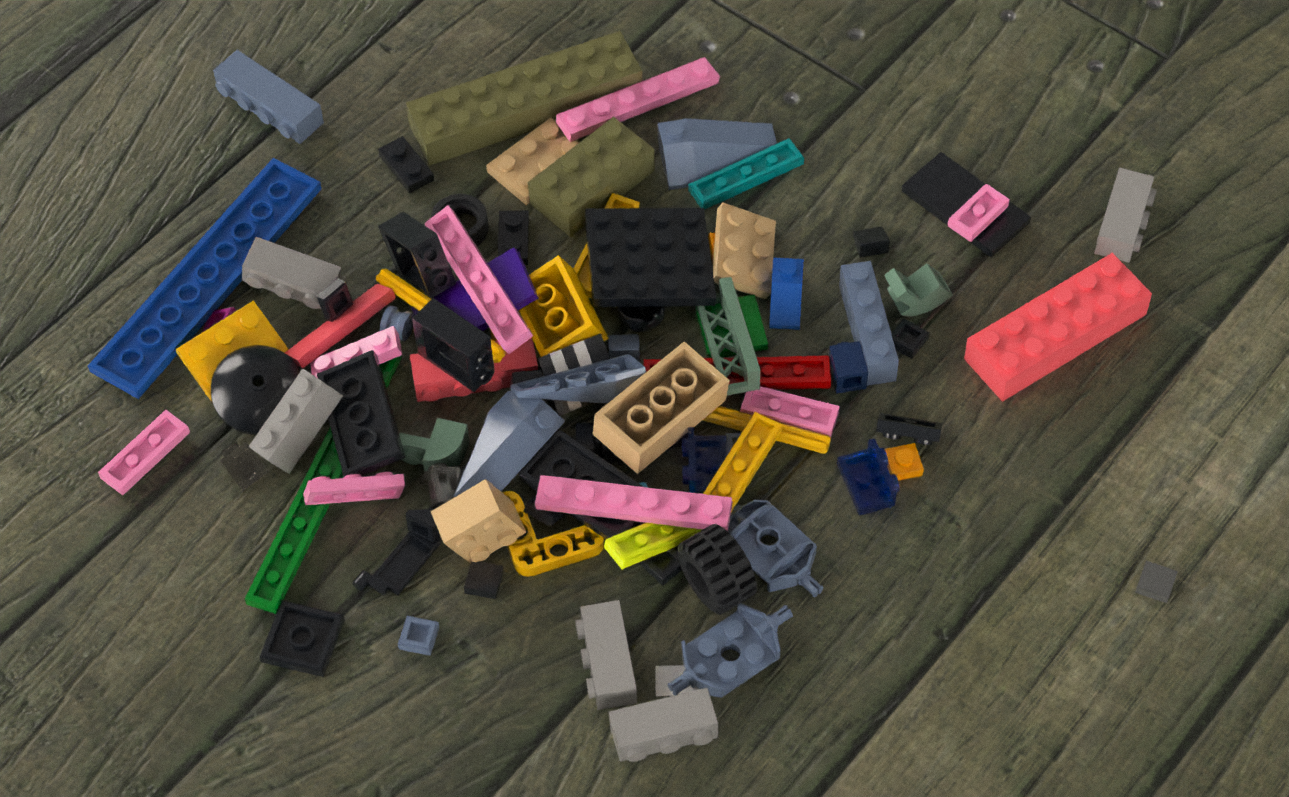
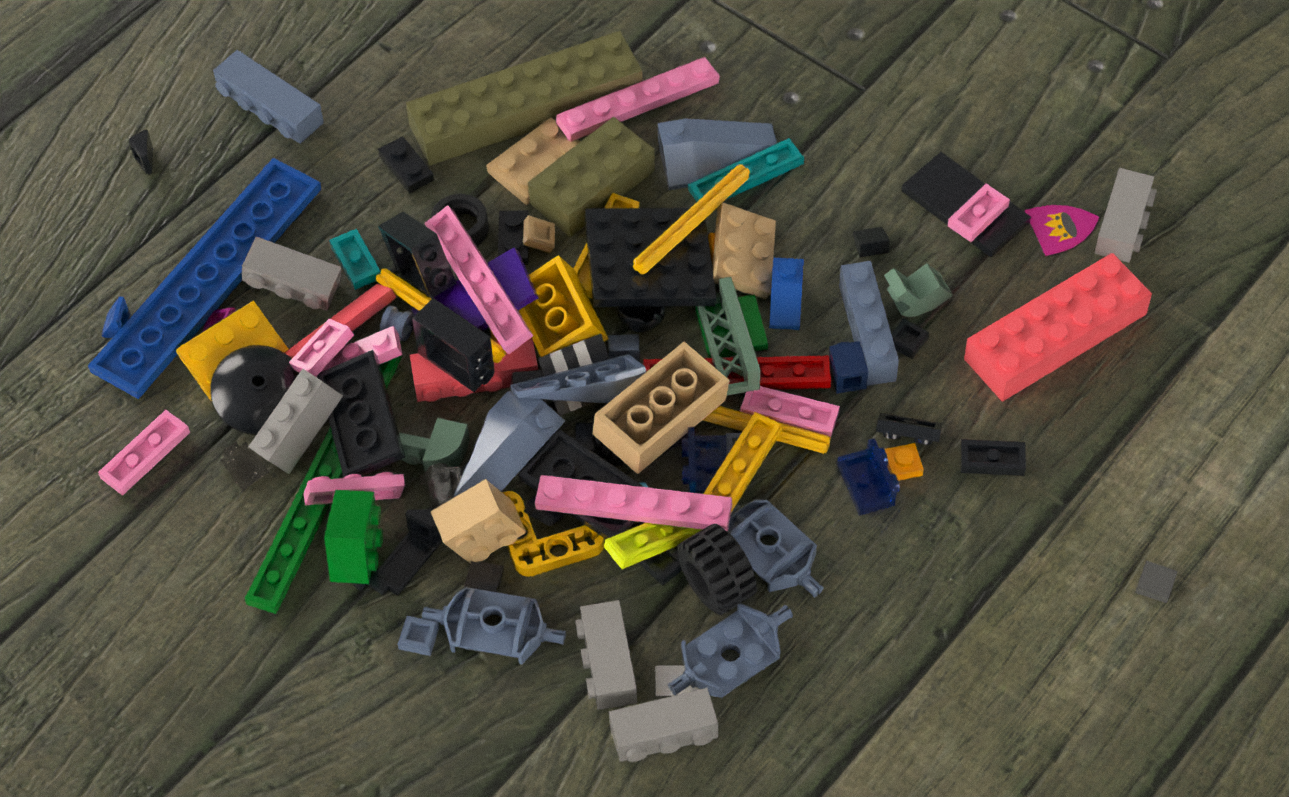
black tile [260,600,345,677] -> none
black tile [317,278,353,322] -> none
none -> blue slope [102,297,130,338]
none -> black slope [128,129,153,175]
none -> bright pink plate [289,319,354,377]
none -> green brick [324,490,383,584]
none -> teal plate [329,229,381,290]
none -> sand blue plate [422,587,566,664]
none -> tan tile [523,215,555,253]
none -> yellow axle [633,164,750,274]
none -> black plate [960,439,1026,476]
none -> dark pink sticker [1024,205,1099,256]

